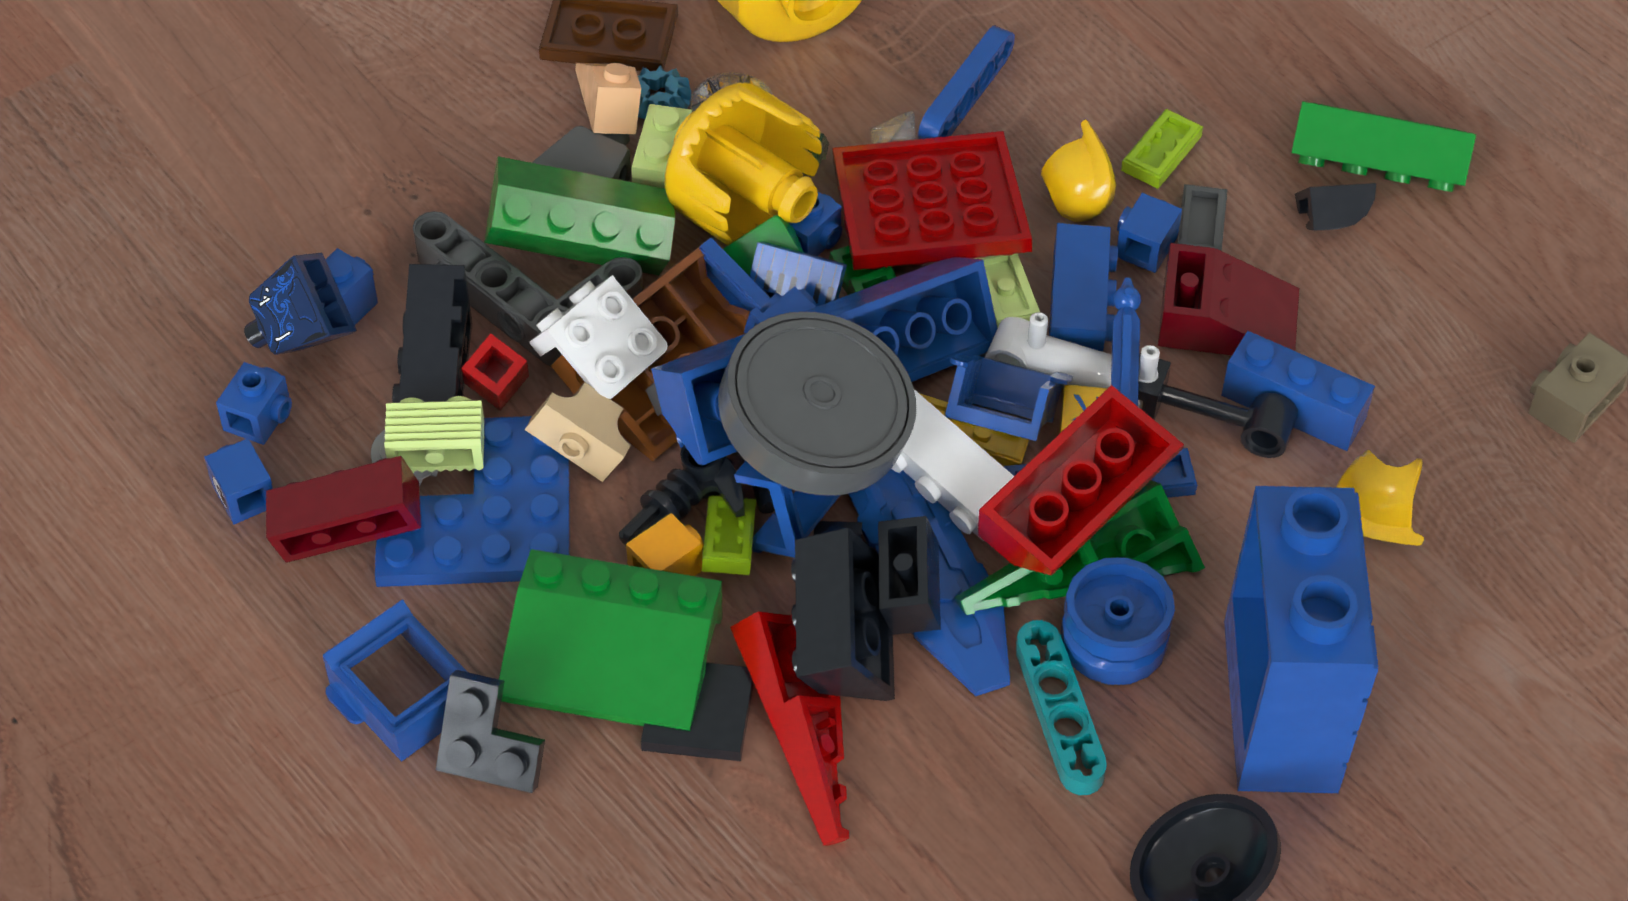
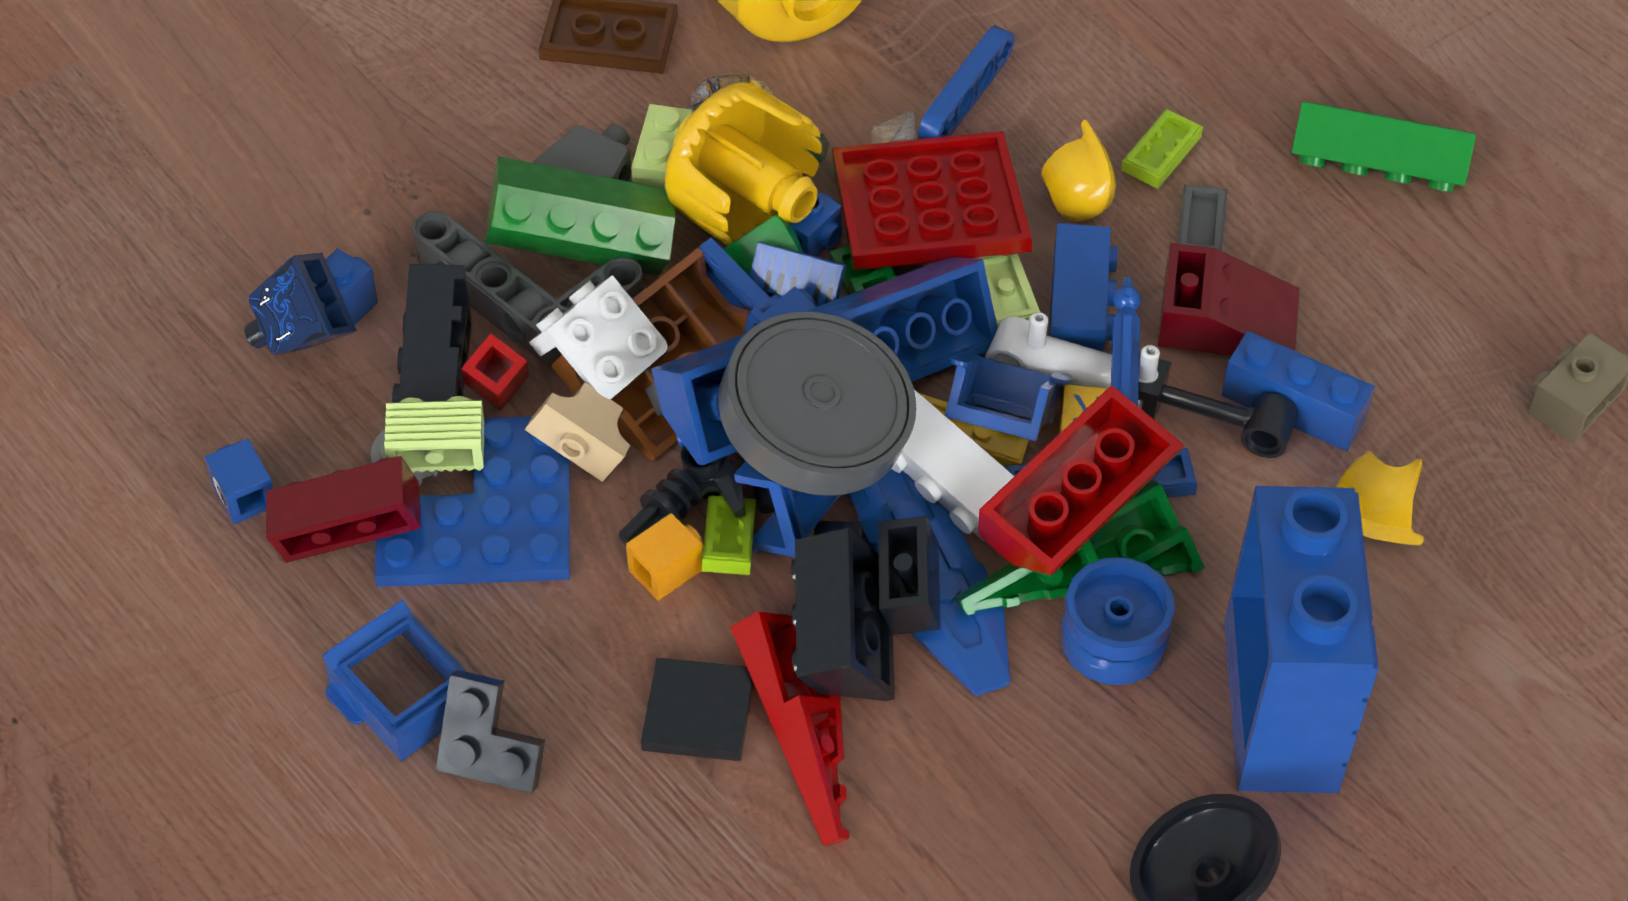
blue brick [216,362,292,445] -> none
green piece [499,549,723,731] -> none
light nougat slope [575,63,641,134] -> none
dark azure gear [637,65,692,119] -> none
teal beam [1016,620,1107,795] -> none
blue brick [1117,193,1182,273] -> none
black brick [1295,183,1376,231] -> none

